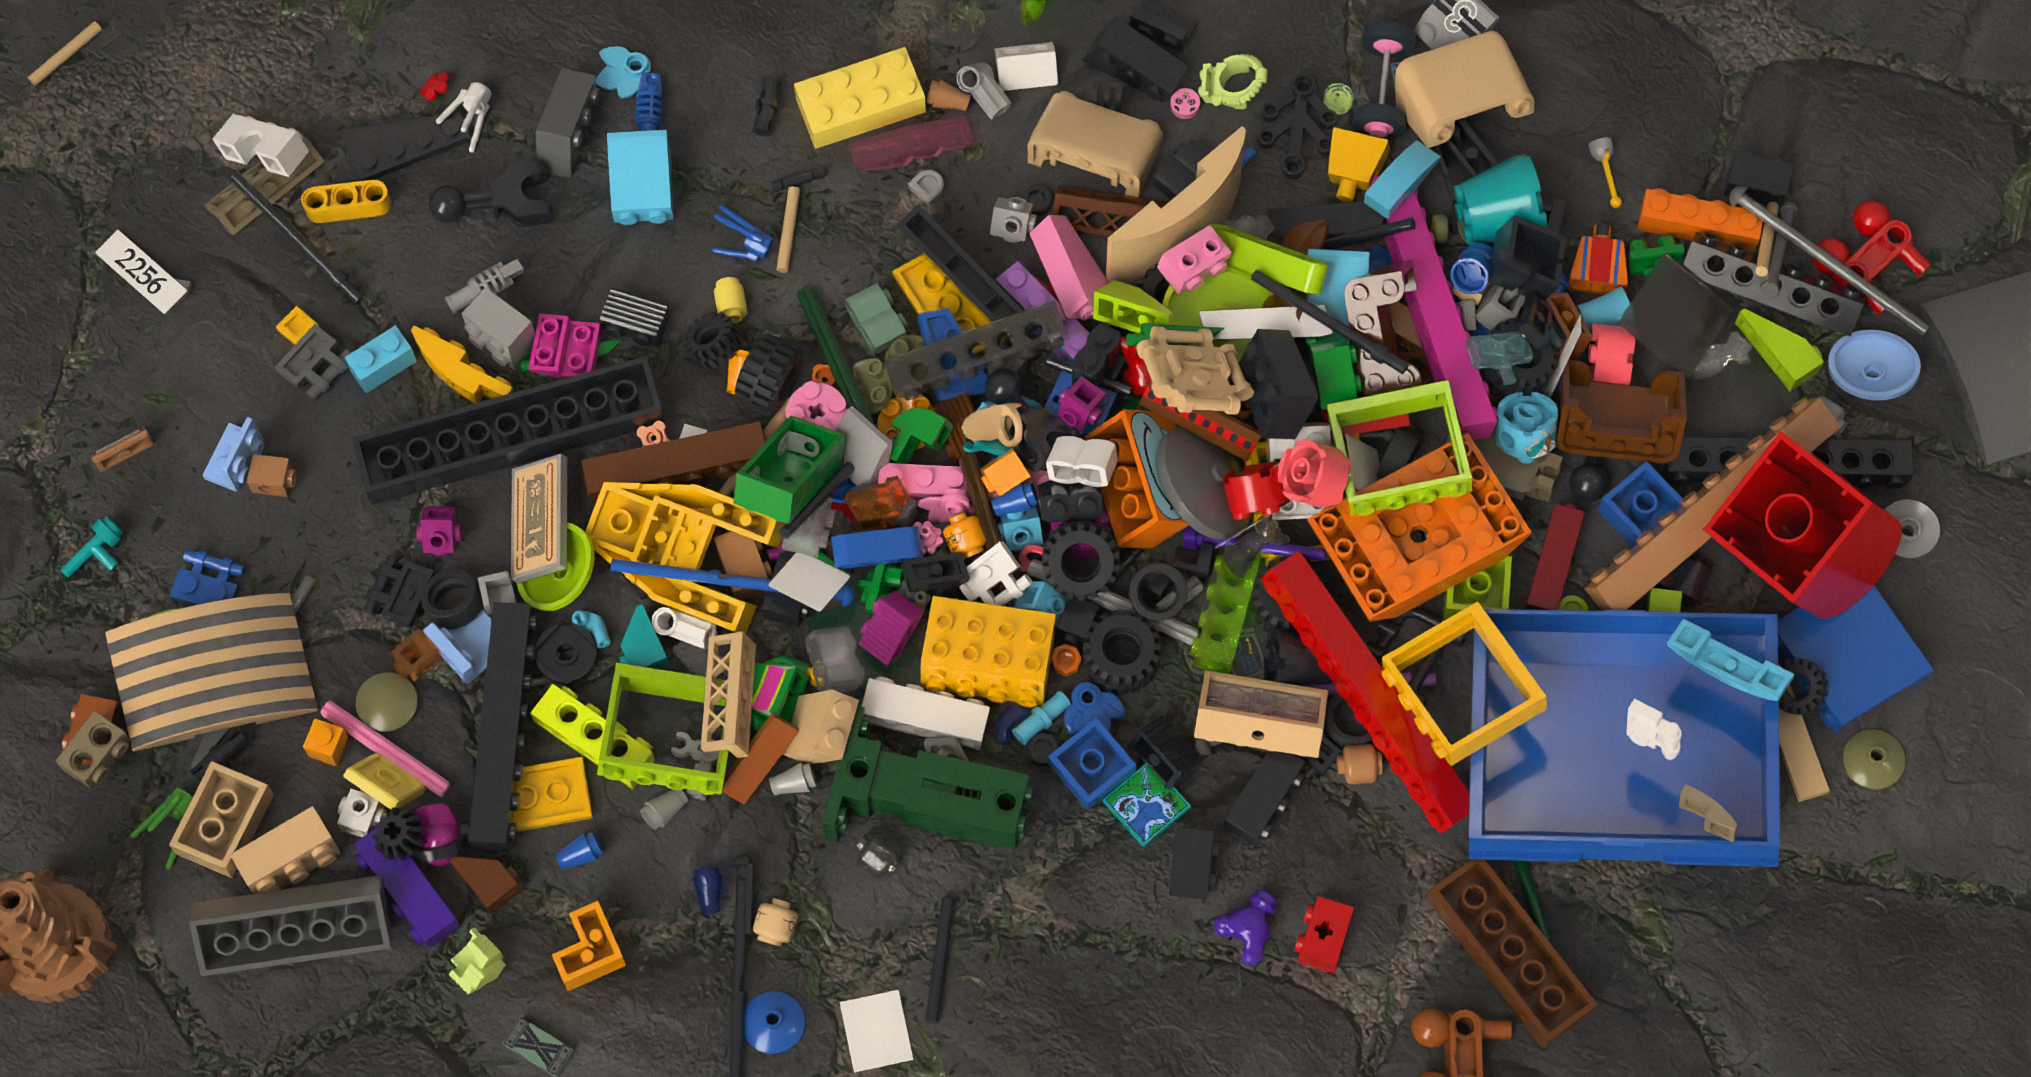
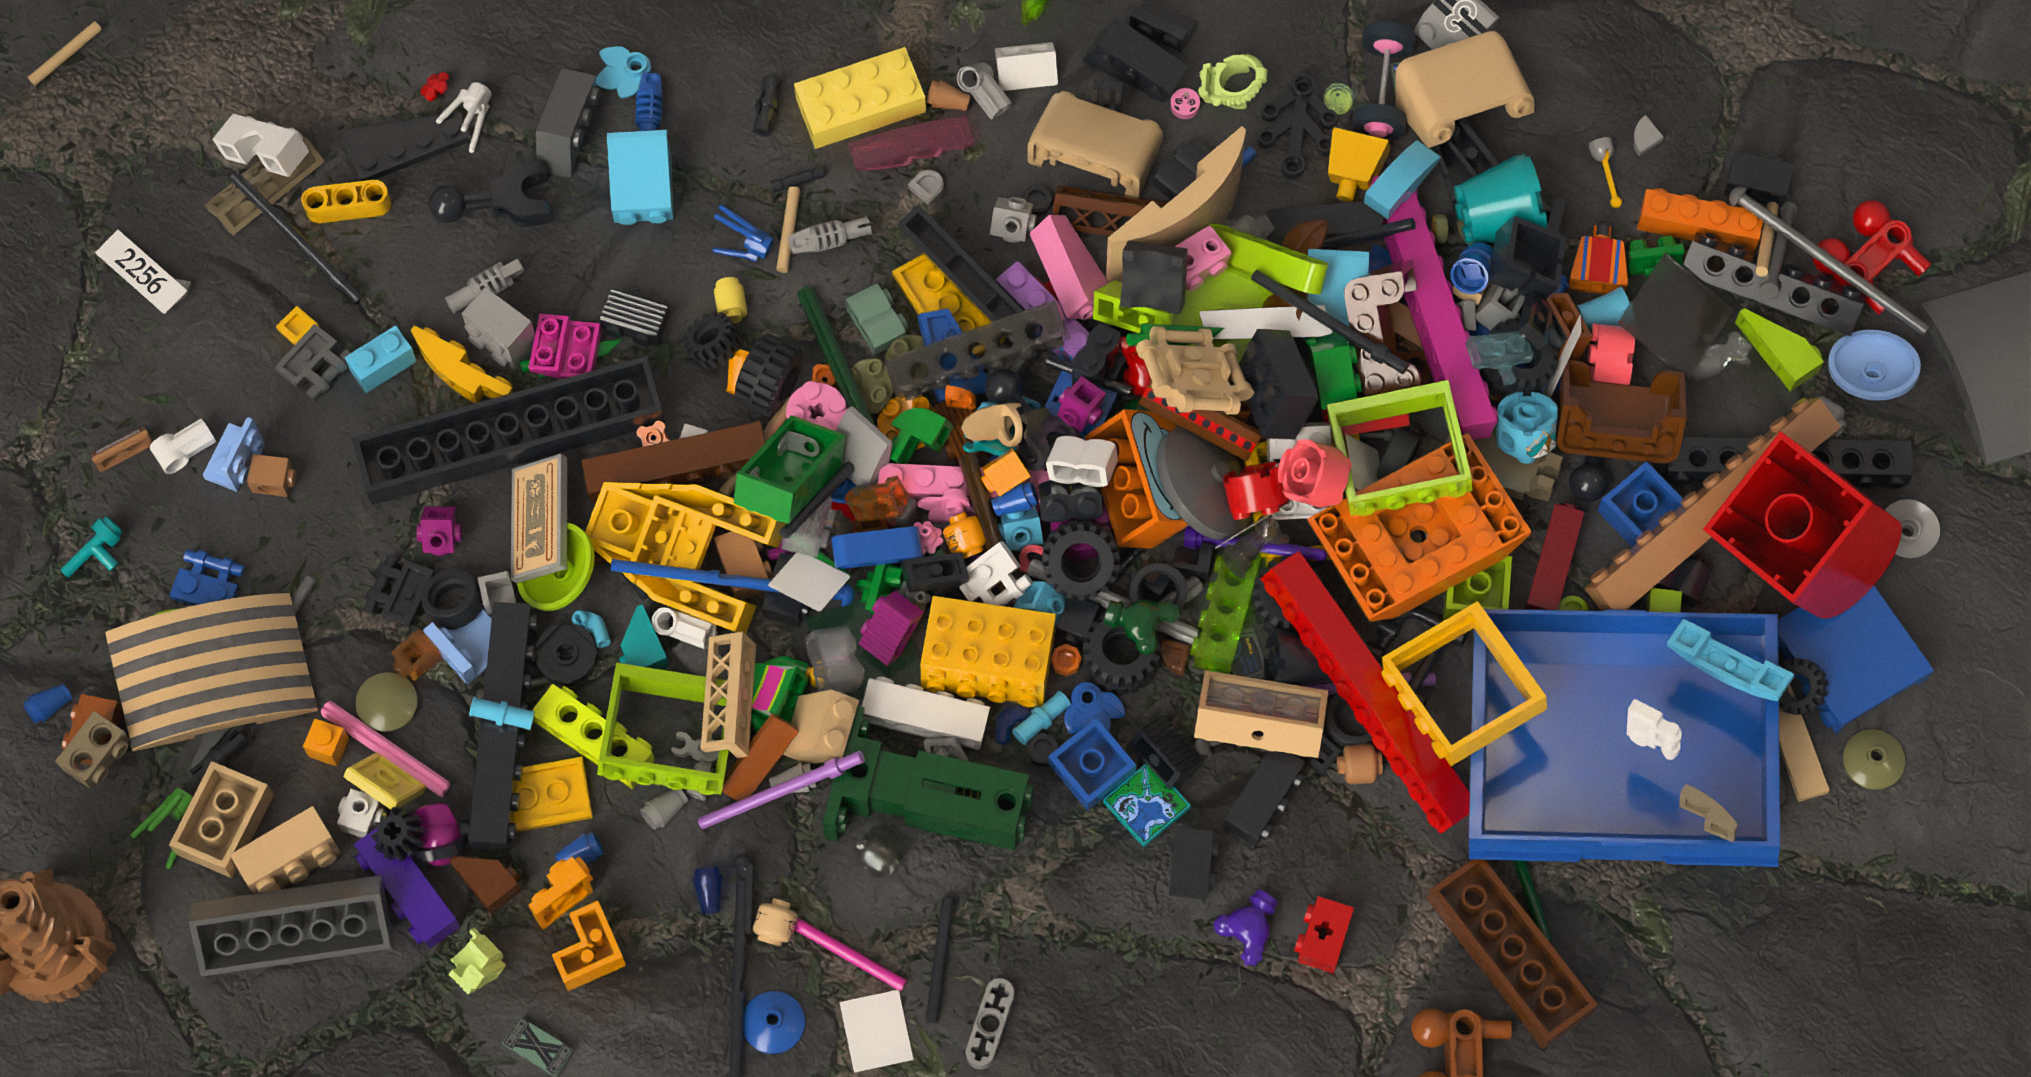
none -> blue cone [23,683,72,724]
none -> white piece [150,419,216,474]
none -> medium azure pin [469,697,535,730]
none -> light orange plate [529,856,593,930]
none -> medium lavender bar [698,751,865,829]
none -> light grey hinge [788,216,872,254]
none -> dark pink bar [795,918,907,991]
none -> orange tile [945,385,977,410]
none -> light grey beam [966,978,1014,1069]
none -> dark green animal [1104,599,1180,655]
none -> black brick [1120,241,1188,314]
none -> reddish brown tile [1159,638,1190,677]
none -> light grey tile [1633,115,1664,156]

